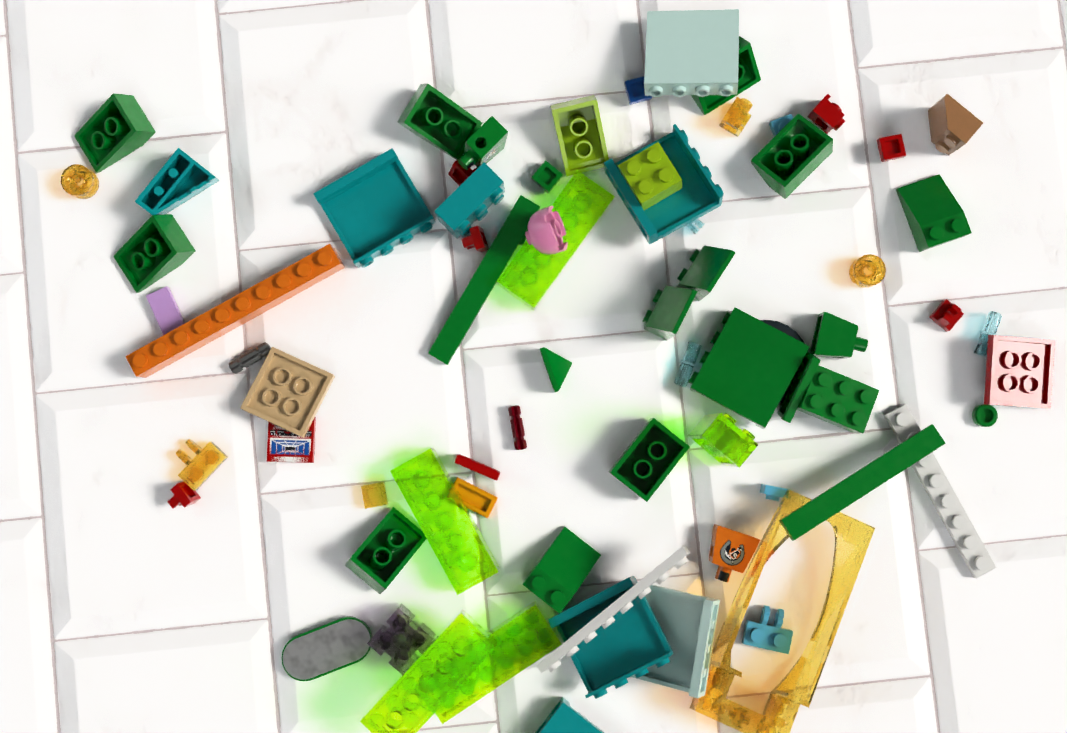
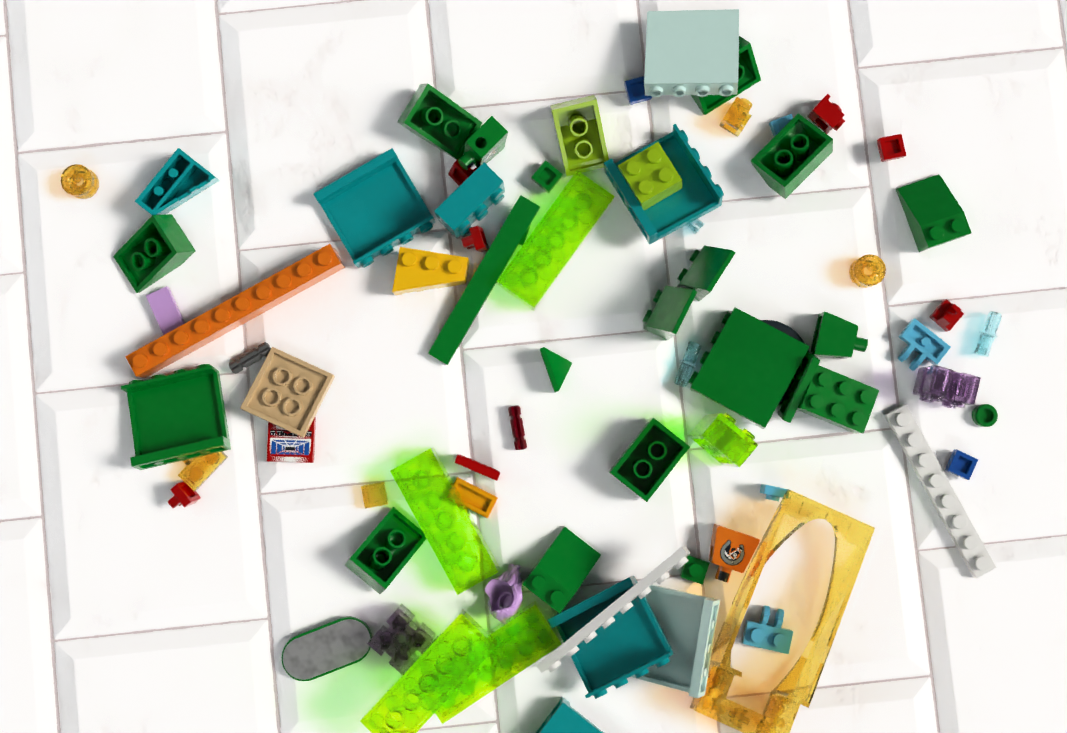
green slope [74,93,156,173] -> none
bright pink cylinder [525,206,568,255] -> none
green tile [779,424,946,541] -> none
medium nougat slope [928,94,983,156] -> none
plate [984,335,1055,409] -> none
none -> green panel [121,364,231,471]
none -> yellow wedge [392,247,470,296]
none -> lavender hair [484,564,523,624]
none -> green plate [680,555,710,585]
none -> medium azure hinge [897,318,951,371]
none -> clear purple brick [912,365,981,409]
none -> blue plate [945,449,979,480]

